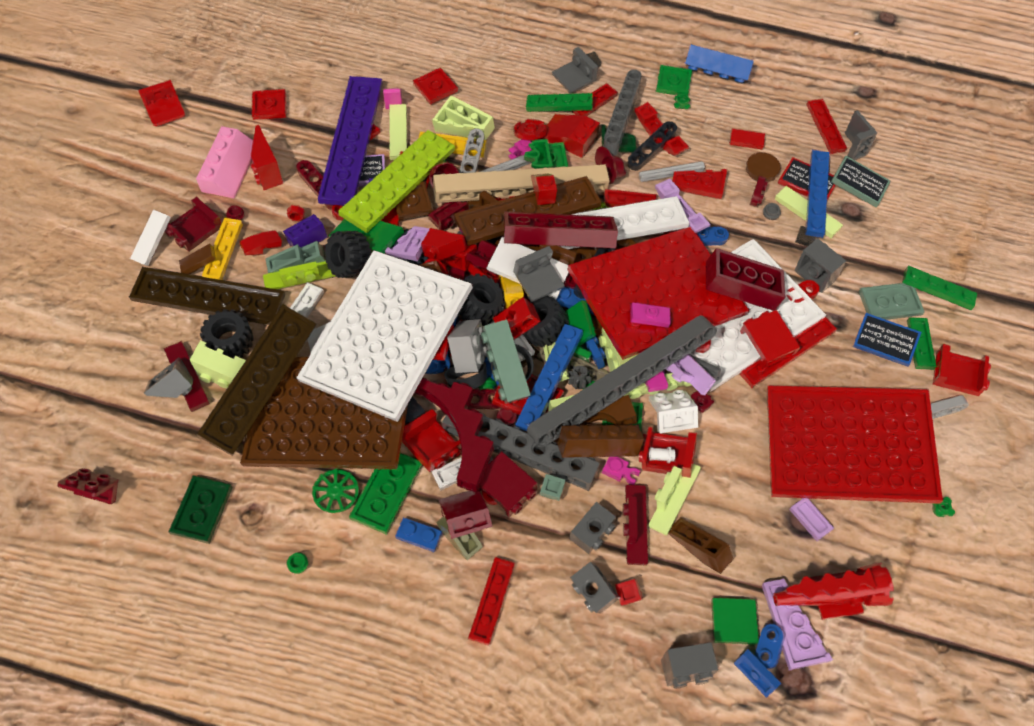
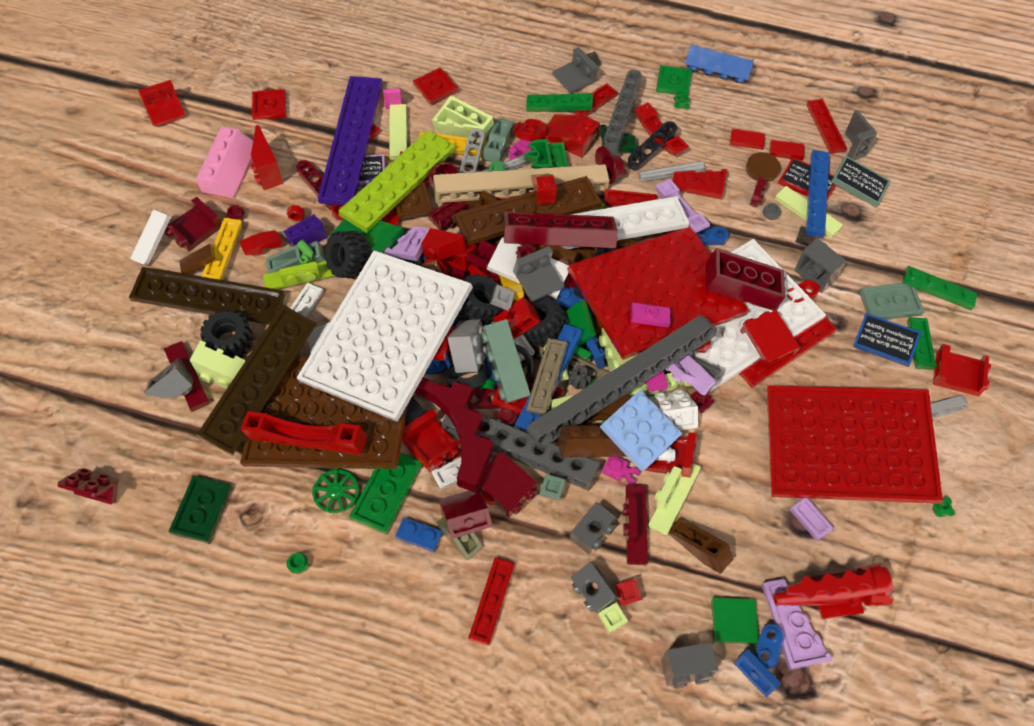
none -> red arch [240,411,368,455]
none -> bright green arm [297,240,314,264]
none -> sand green slope [483,118,515,162]
none -> green plate [489,160,506,172]
none -> light grey plate [490,285,515,311]
none -> dark red animal [515,244,536,259]
none -> dark tan tile [526,338,568,415]
none -> yellowish green plate [598,602,628,634]
none -> light blue plate [600,390,682,472]
none -> red tile [769,139,804,160]

